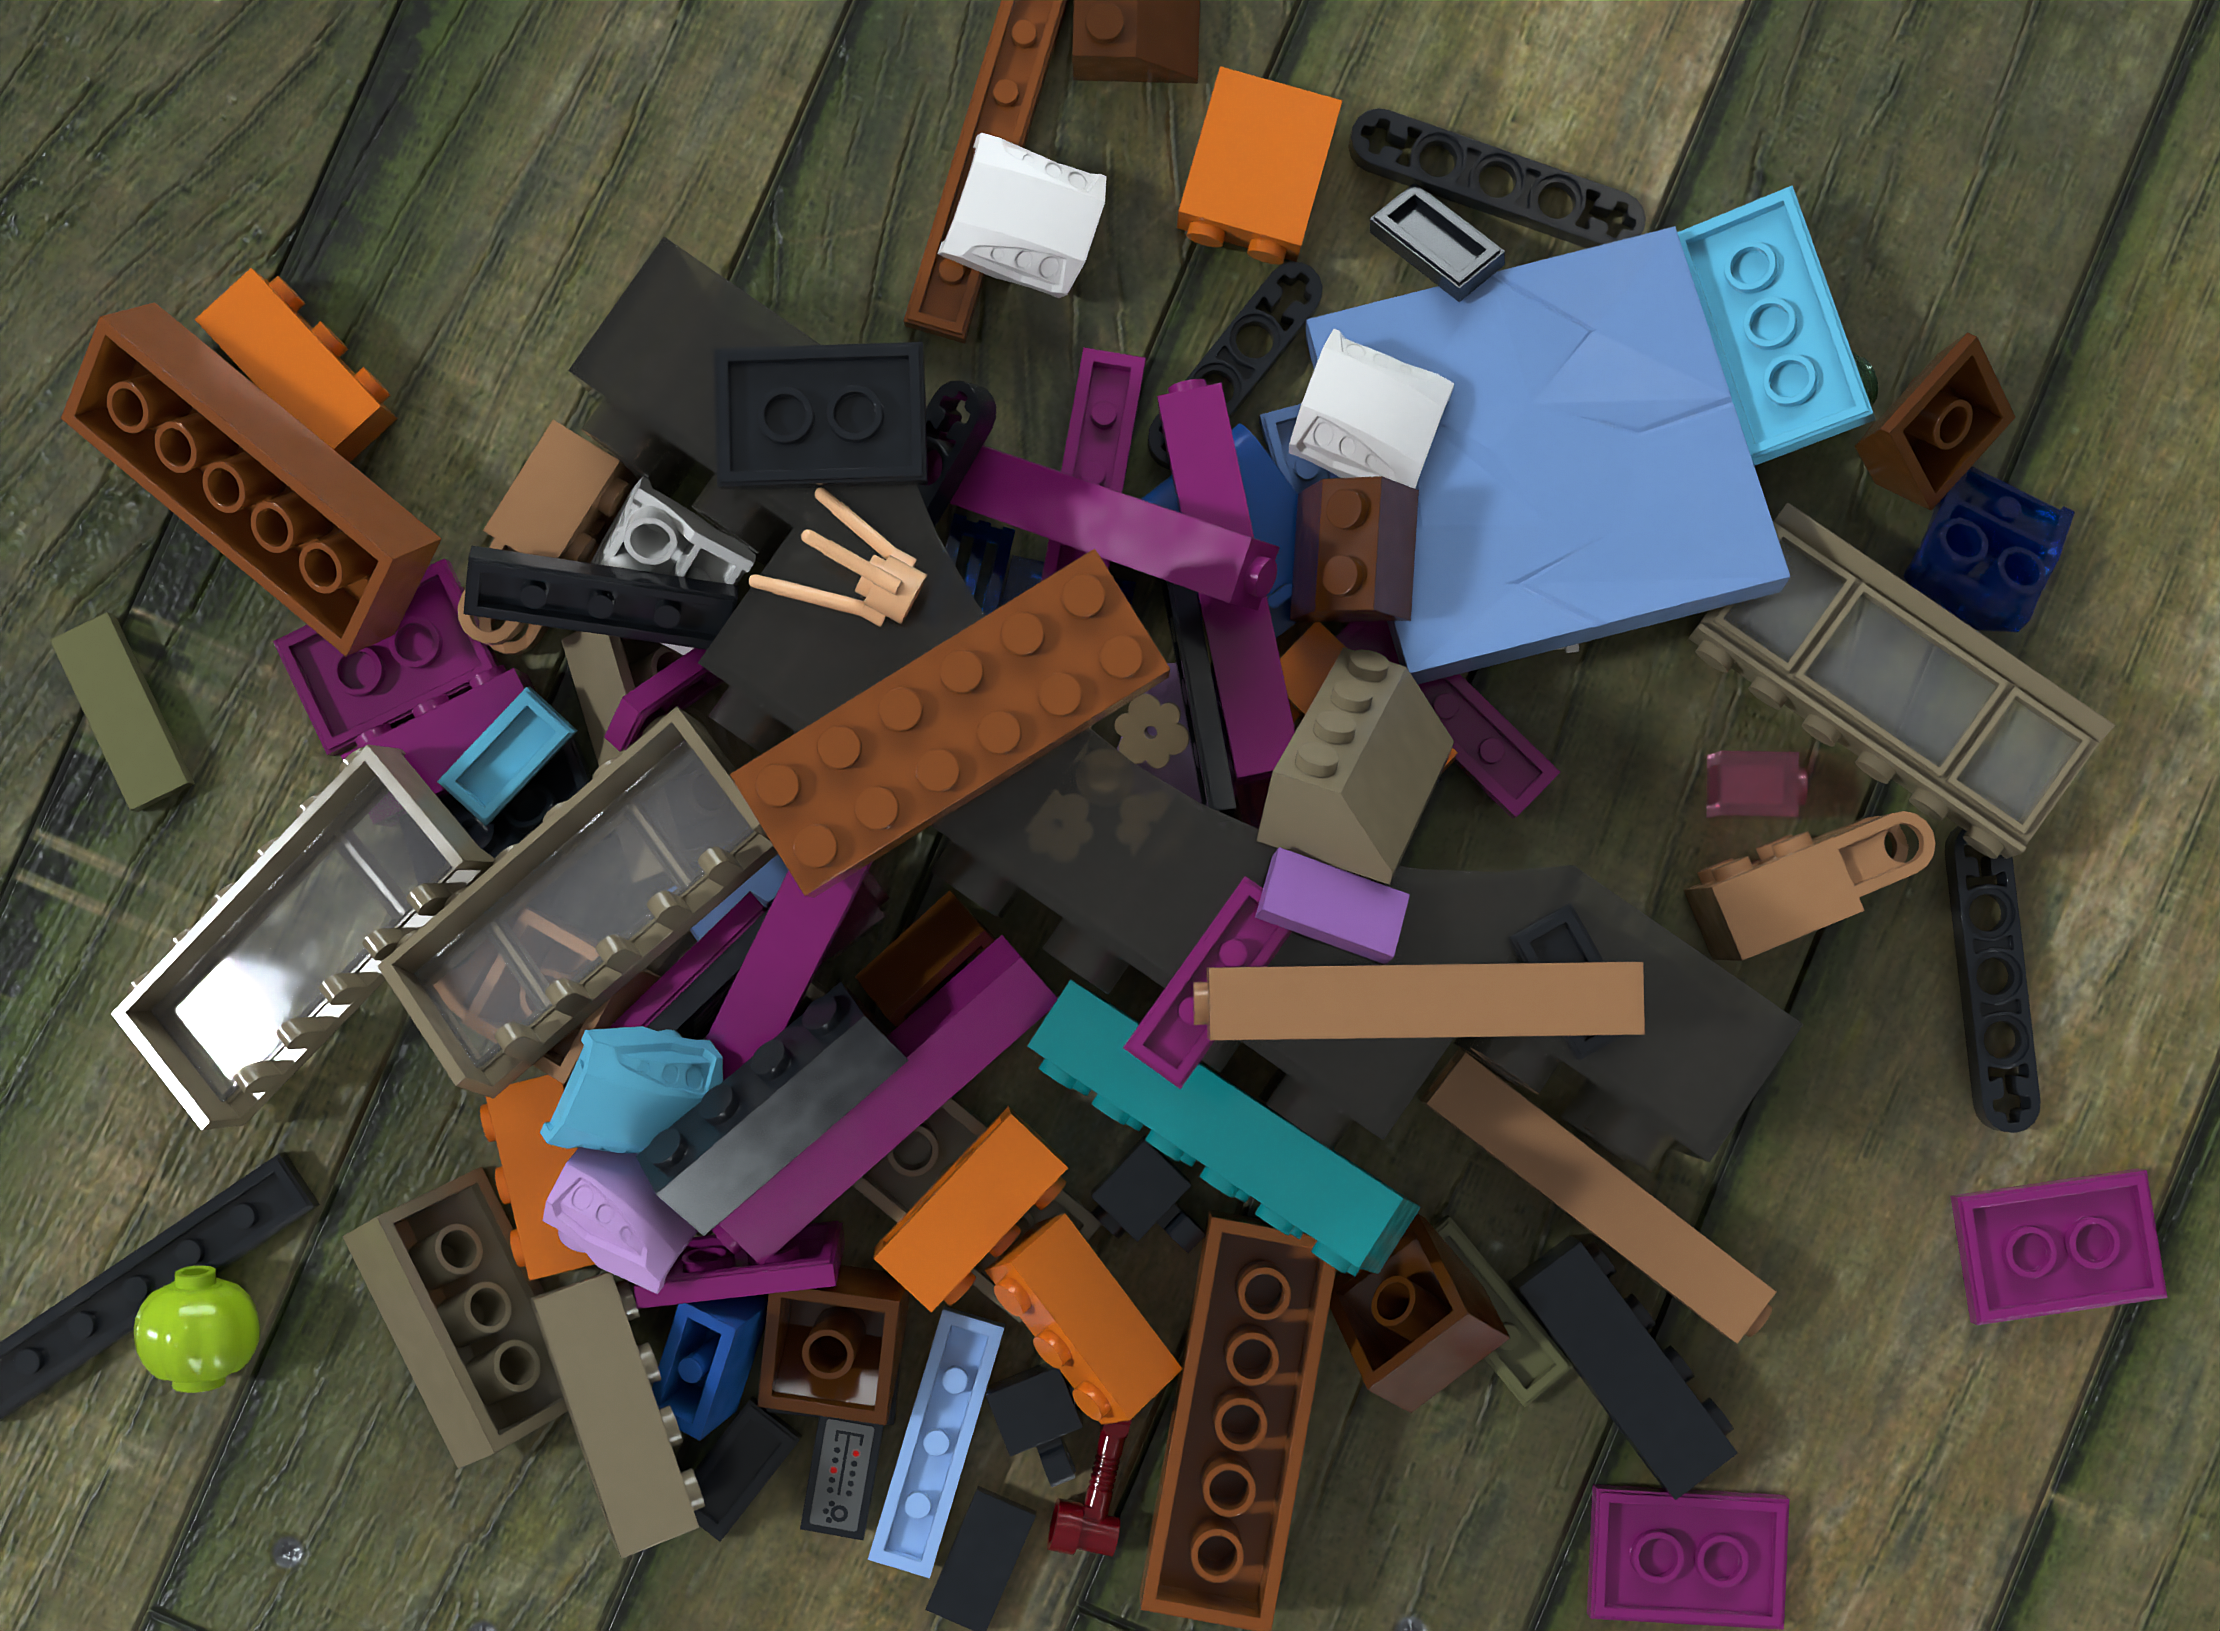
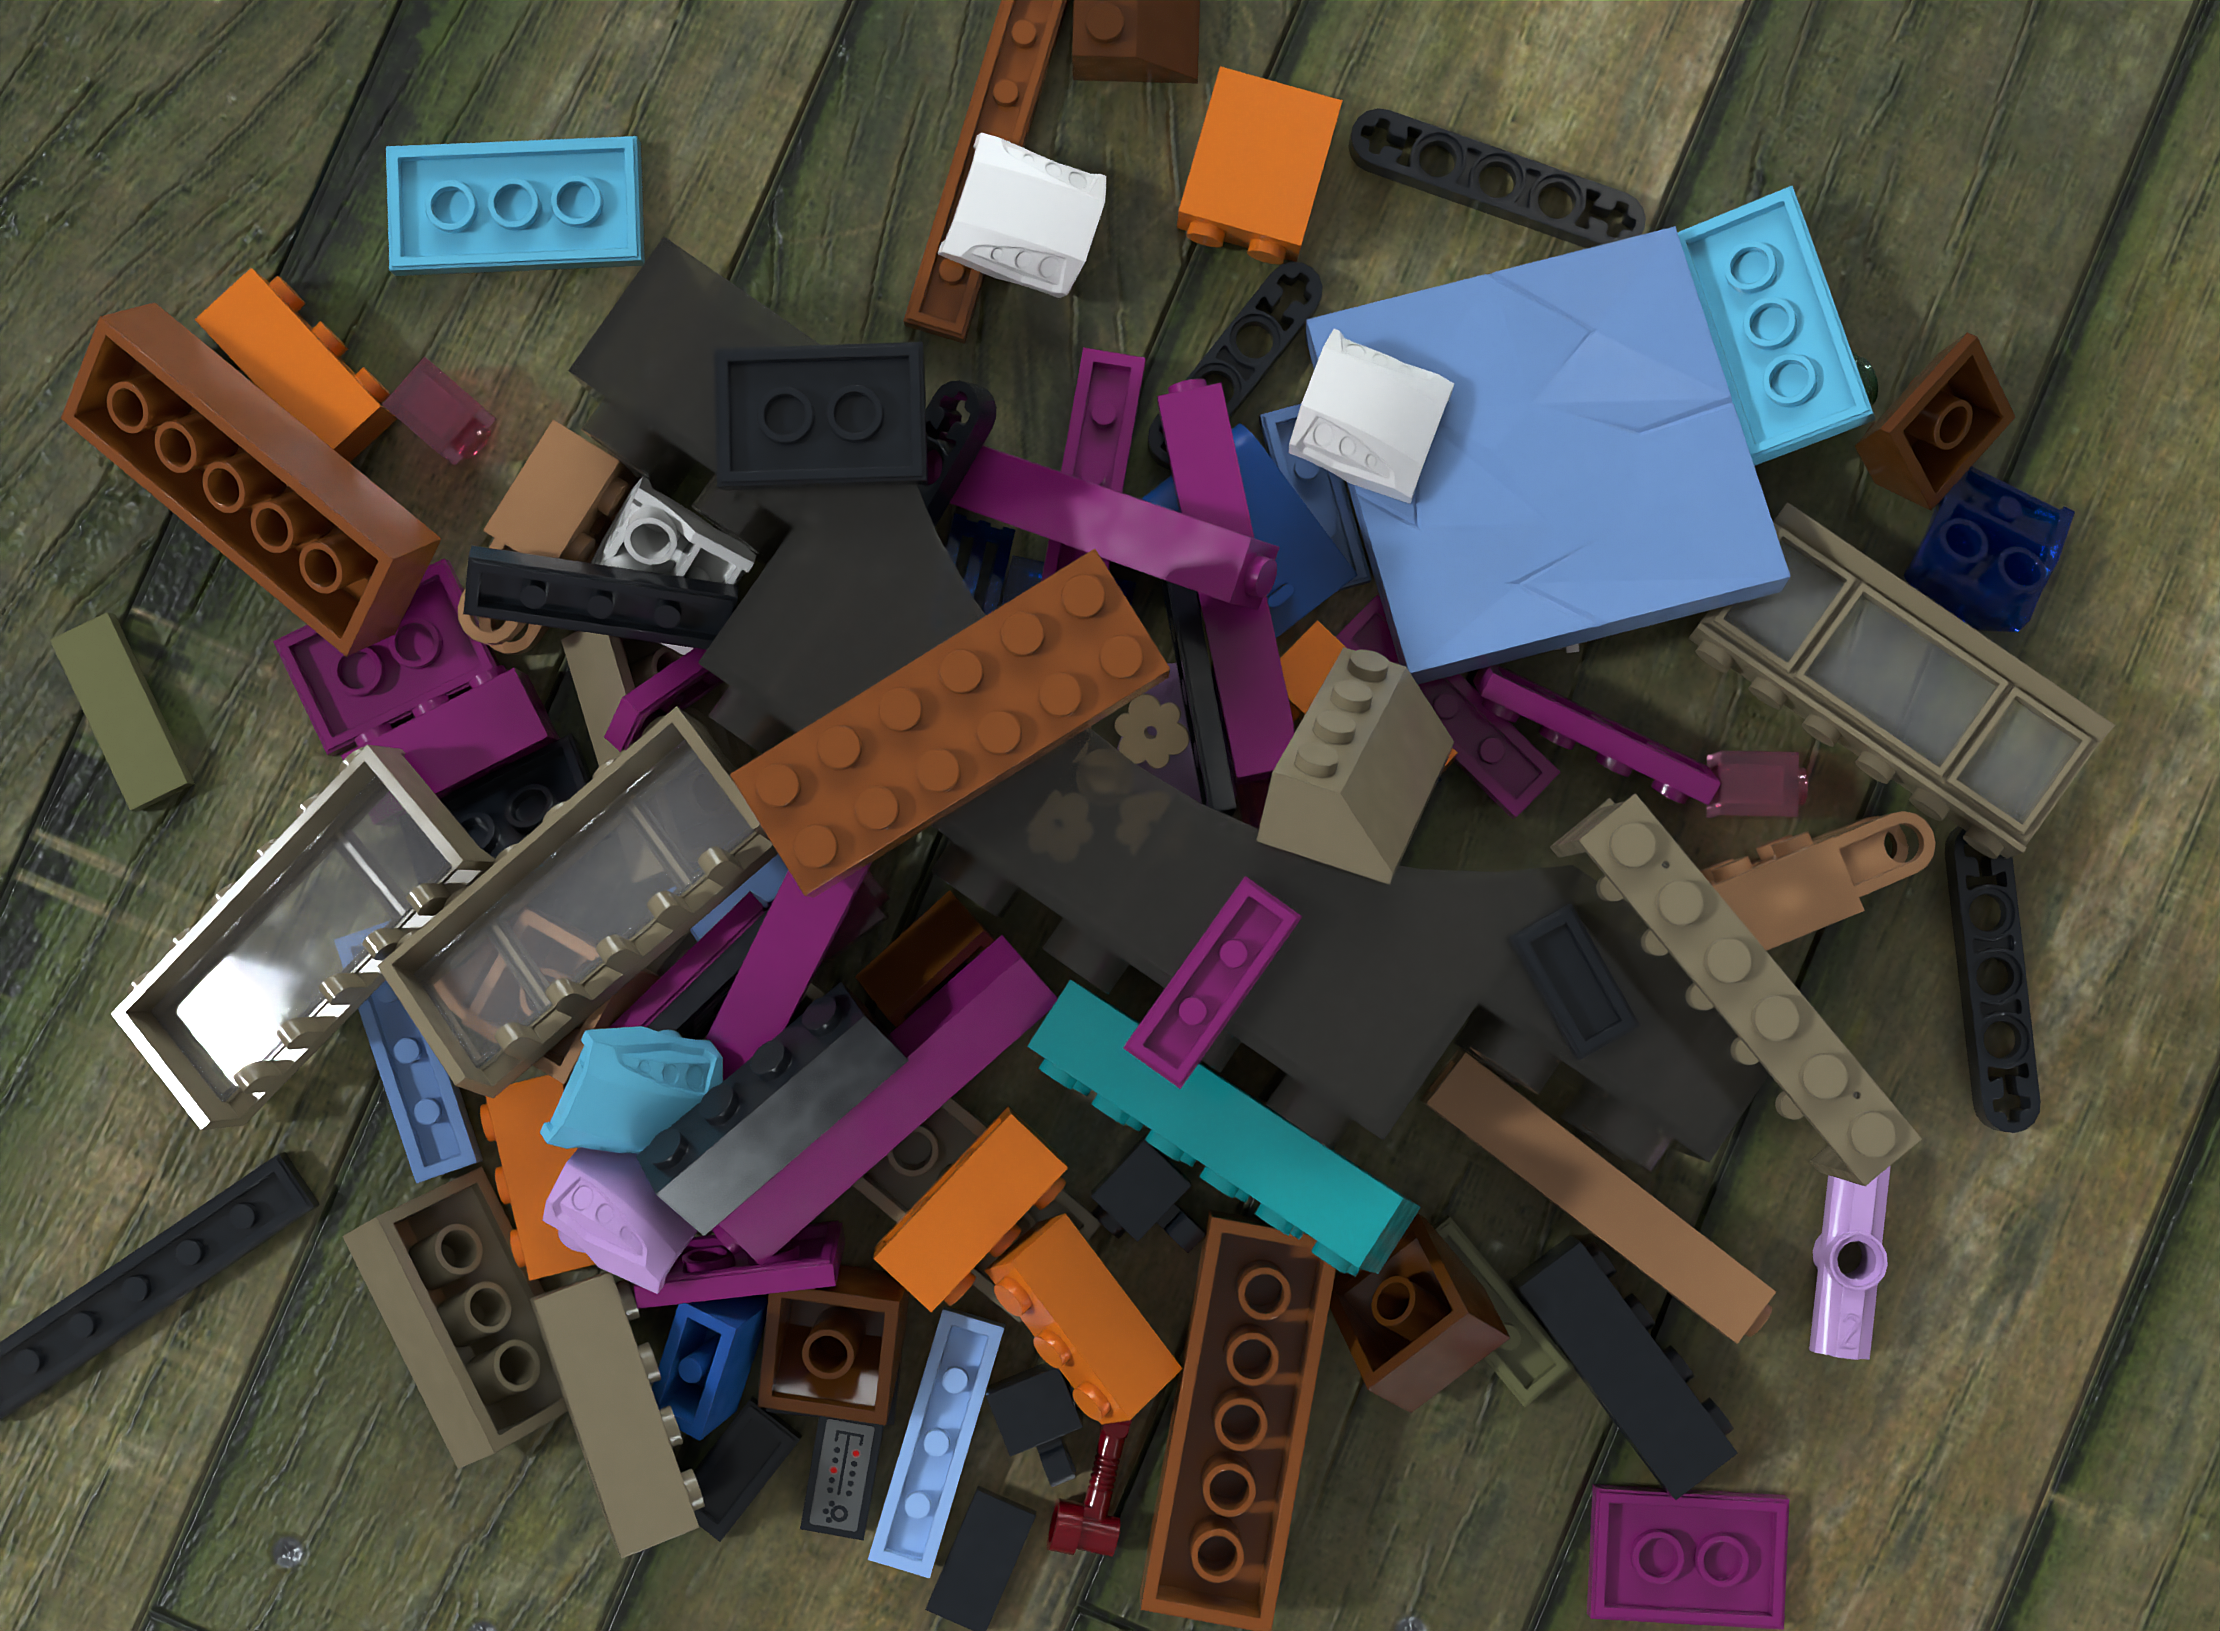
lime plant [134,1266,260,1393] -> none
medium azure tile [437,686,578,826] -> none
light nougat plant [749,487,927,627] -> none
medium nougat brick [1193,962,1645,1040] -> none
medium lavender tile [1255,847,1410,965] -> none
reddish brown slope [1290,476,1419,622] -> none
tile [1369,182,1505,302] -> none
magenta tile [1950,1168,2167,1325] -> none
none -> medium blue plate [336,920,483,1183]
none -> clear pink brick [382,357,496,465]
none -> medium azure tile [386,136,645,276]
none -> magenta plate [1473,664,1721,805]
none -> dark tan window [1550,793,1922,1186]
none -> lavender piece [1809,1166,1891,1360]

